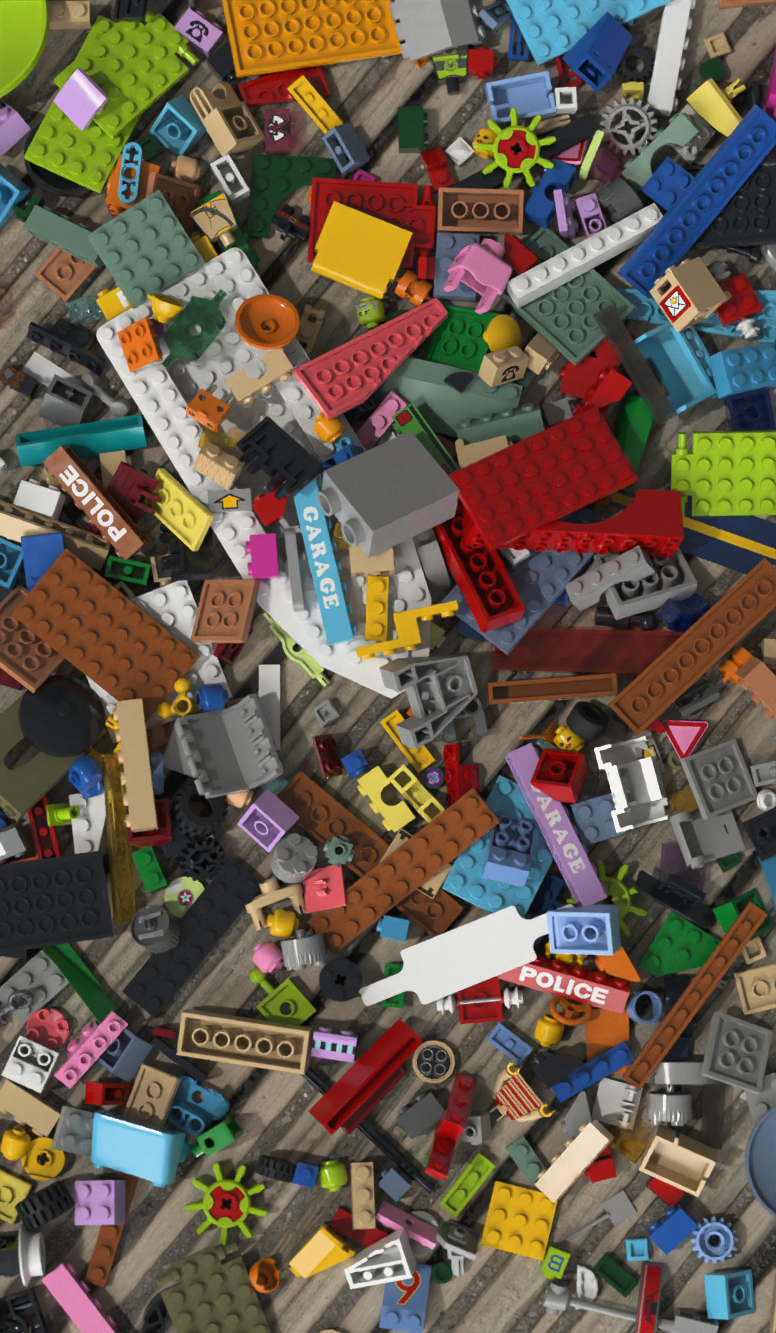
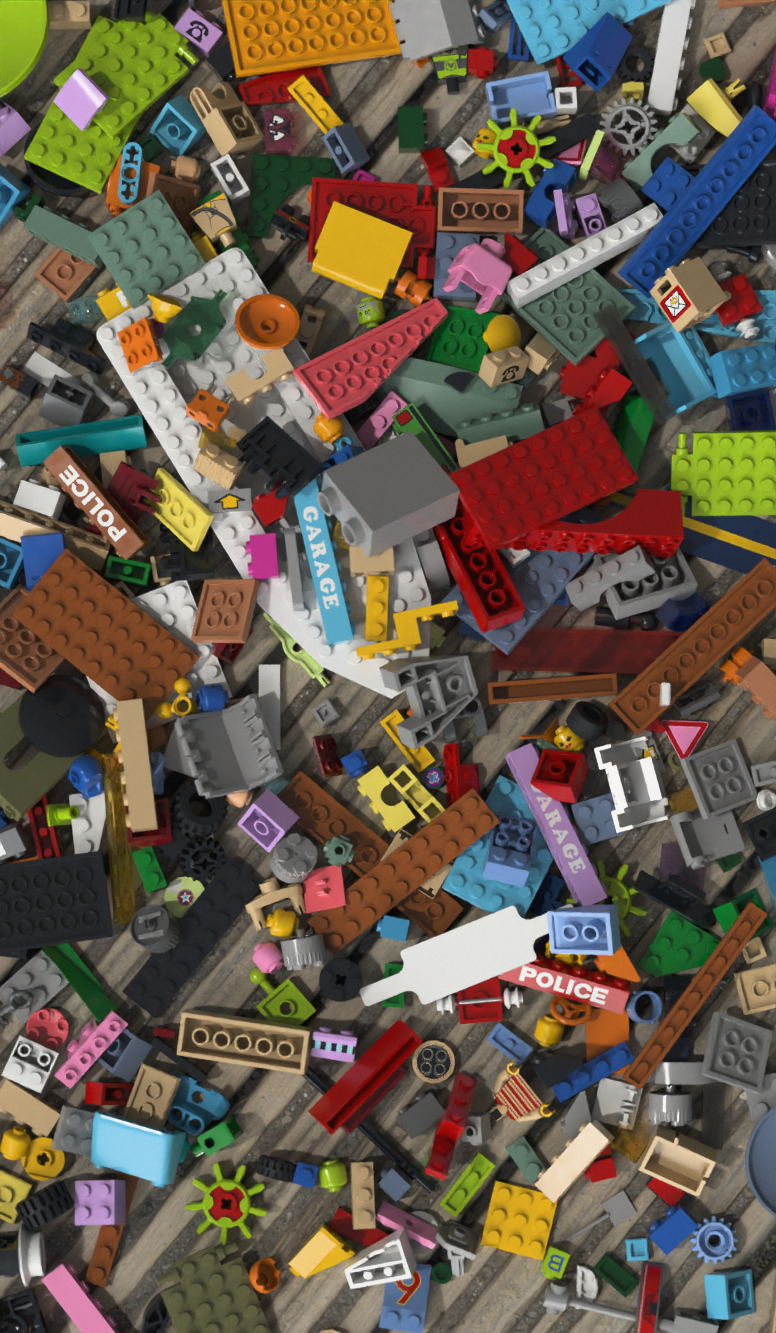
none -> white tile [659,683,671,706]

